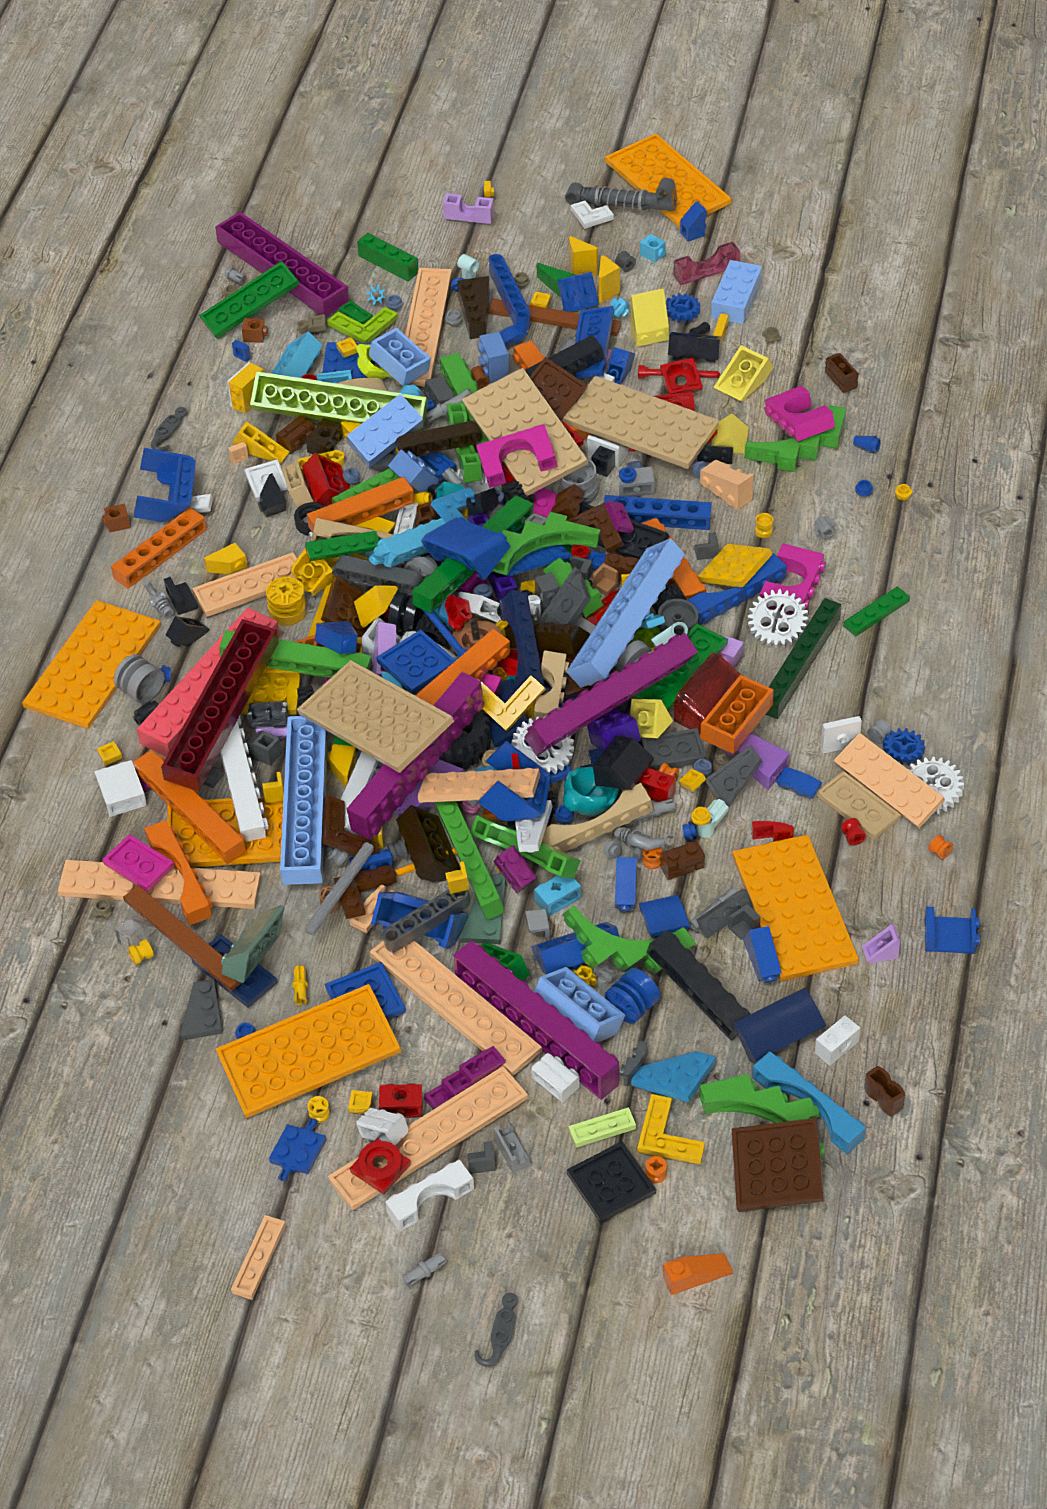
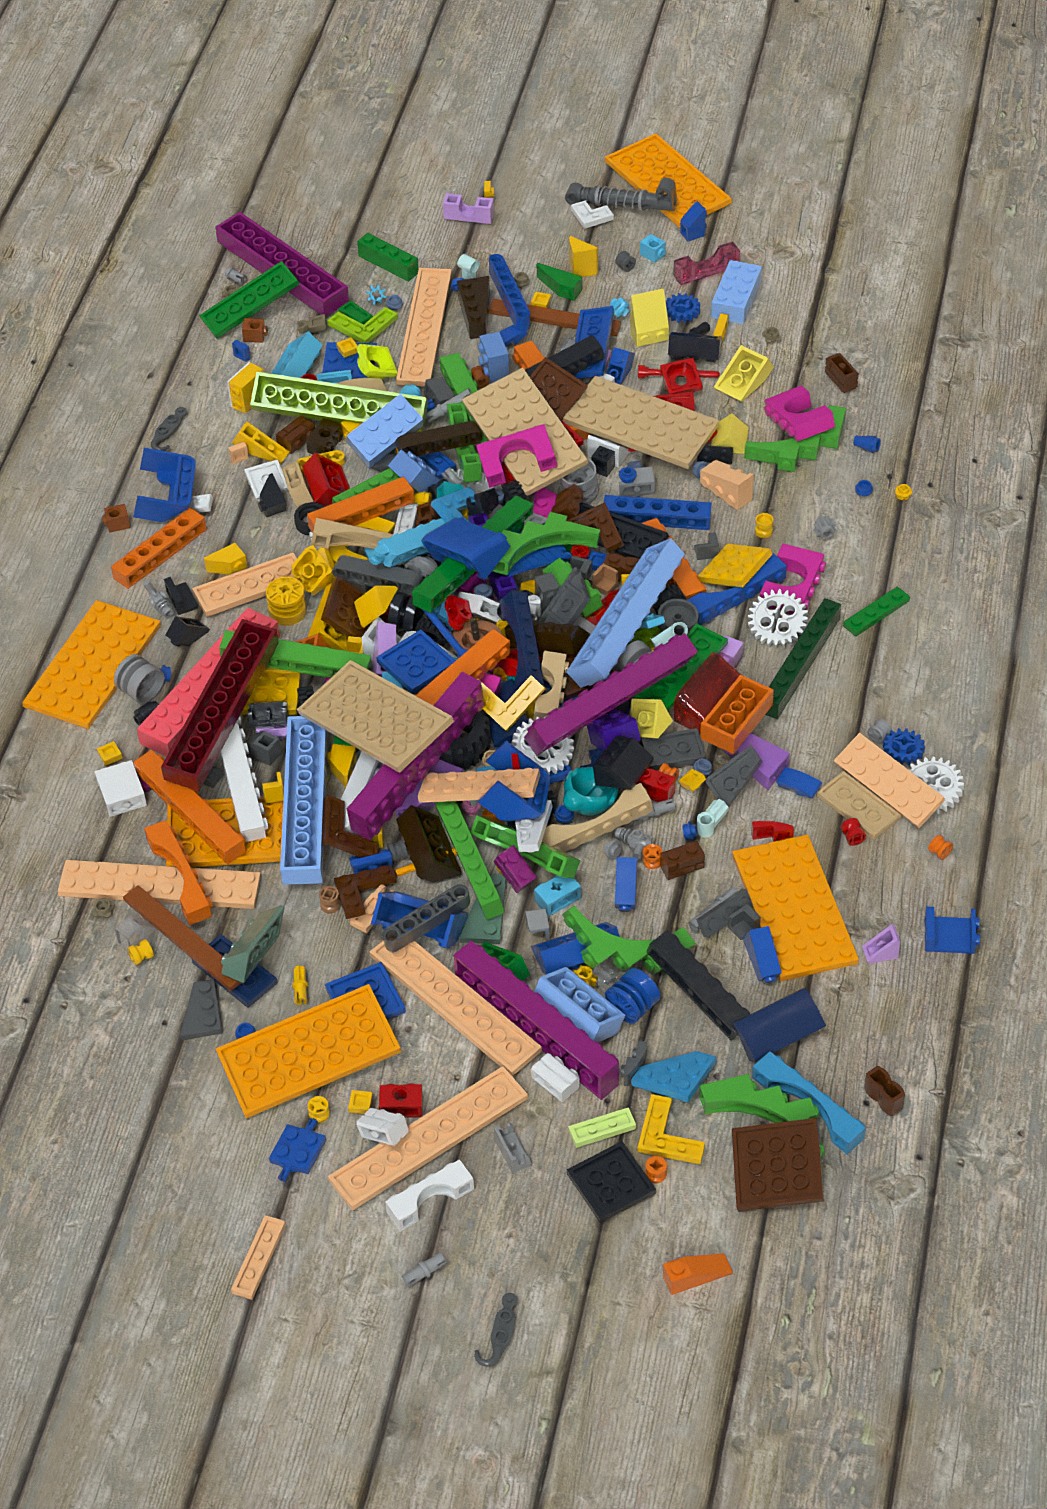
dark pink plate [102,834,174,892] -> none
green plate [305,531,379,562] -> none
light grey axle [305,842,374,935] -> none
blue slope [315,621,358,654] -> none
light grey wheel [324,845,348,866] -> none
sand blue plate [343,468,360,484] -> none
red piece [350,1138,411,1195] -> none
light blue brick [369,328,431,386] -> none
magenta slope [424,1046,506,1110] -> none
light grey plate [445,310,462,325] -> none
yellow panel [445,861,470,894] -> none
dark grey panel [467,1141,495,1174] -> none
blue slope [557,272,599,312] -> none
yellow slope [599,255,620,303] -> none
magenta plate [605,501,634,533] -> none
light grey arm [629,834,673,850] -> none
blue slope [639,895,690,937] -> none
yellow plate [691,807,711,826] -> none
white brick [815,1015,860,1066] -> none
white plate [820,716,862,754] -> none

